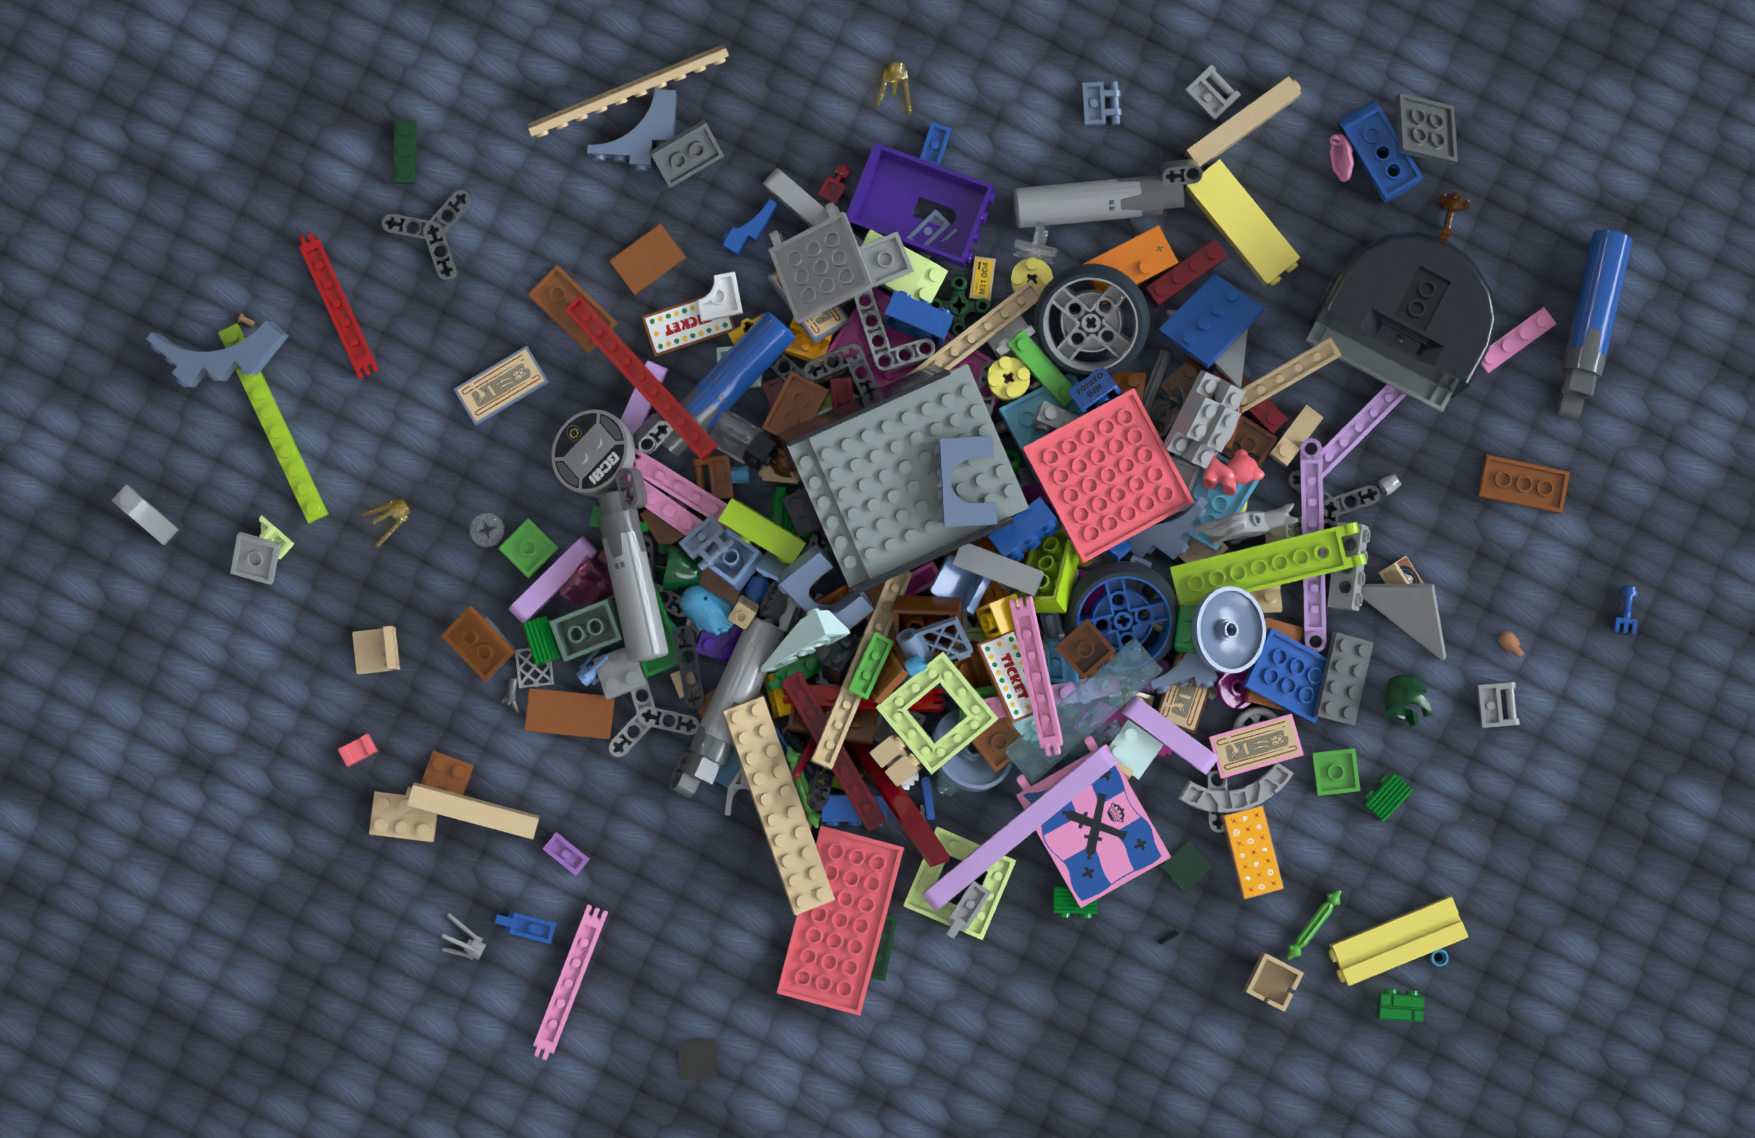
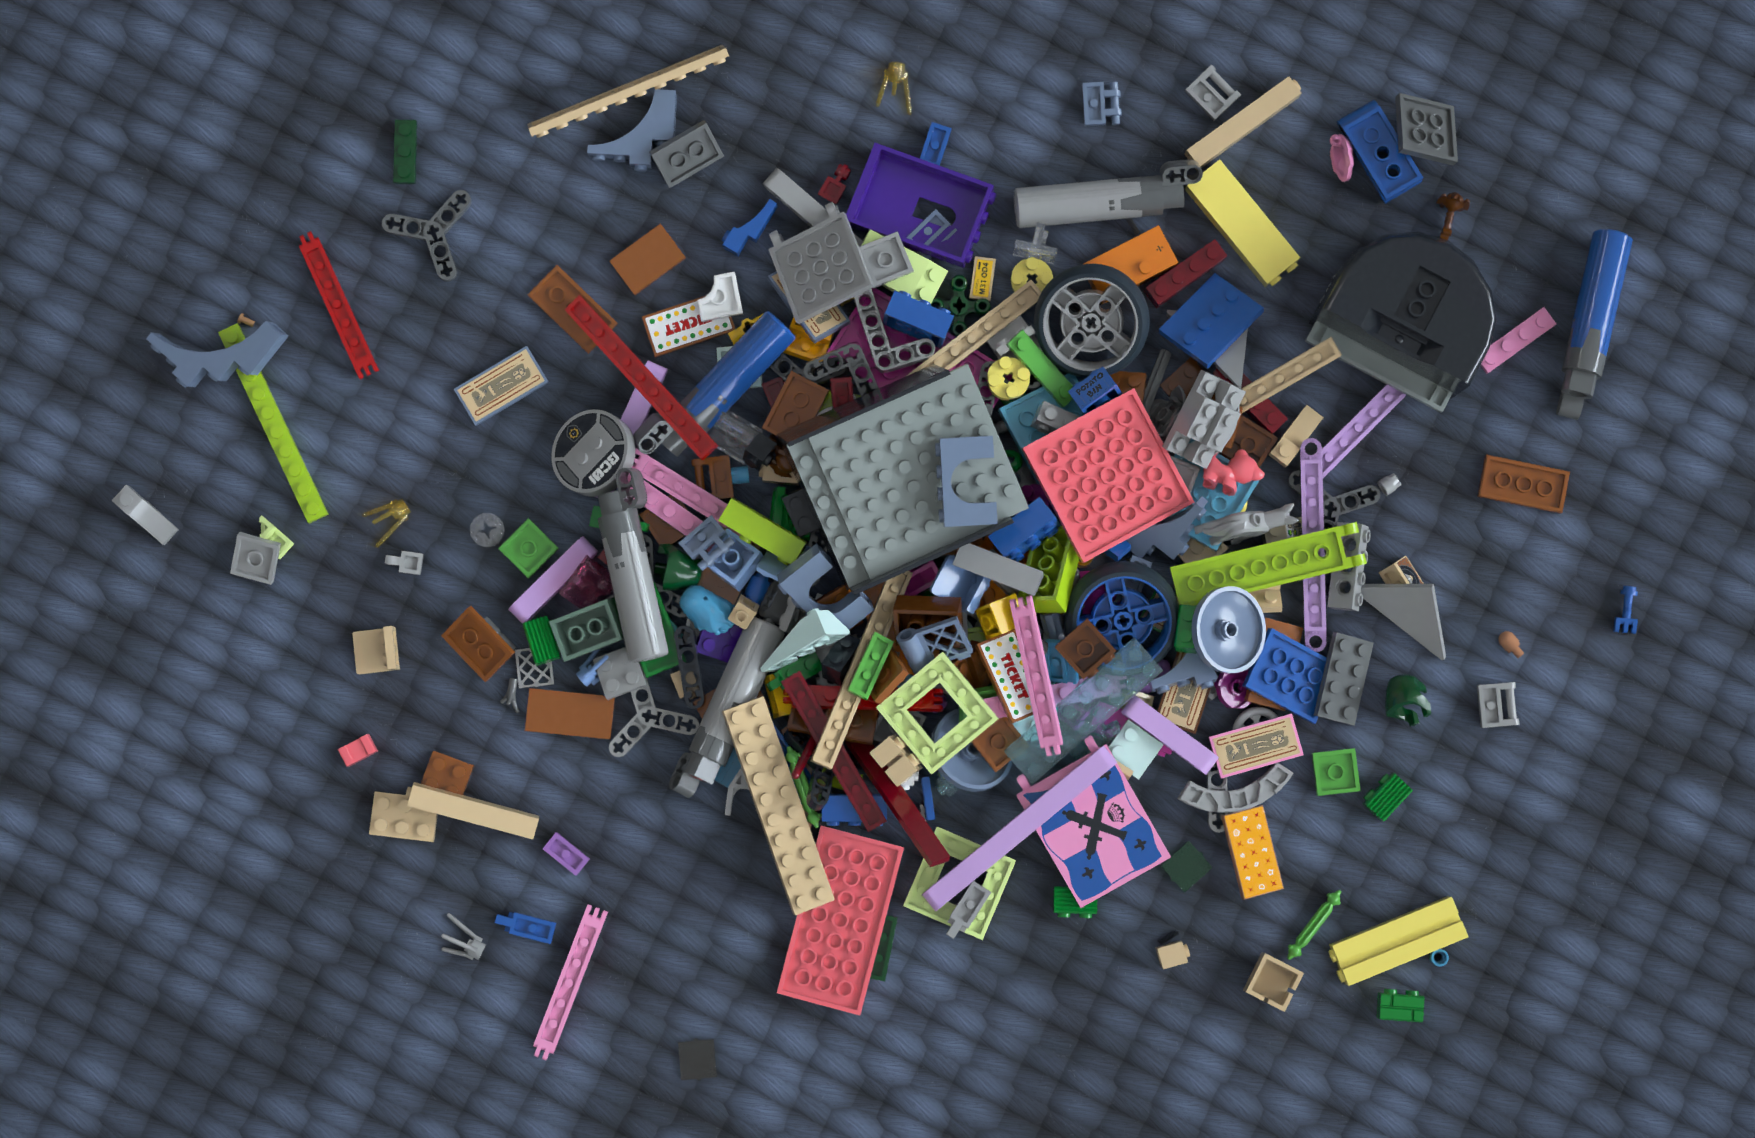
dark azure hose [904,653,928,676] -> none
none -> light grey plate [385,551,424,575]
none -> tan brick [1155,941,1190,969]

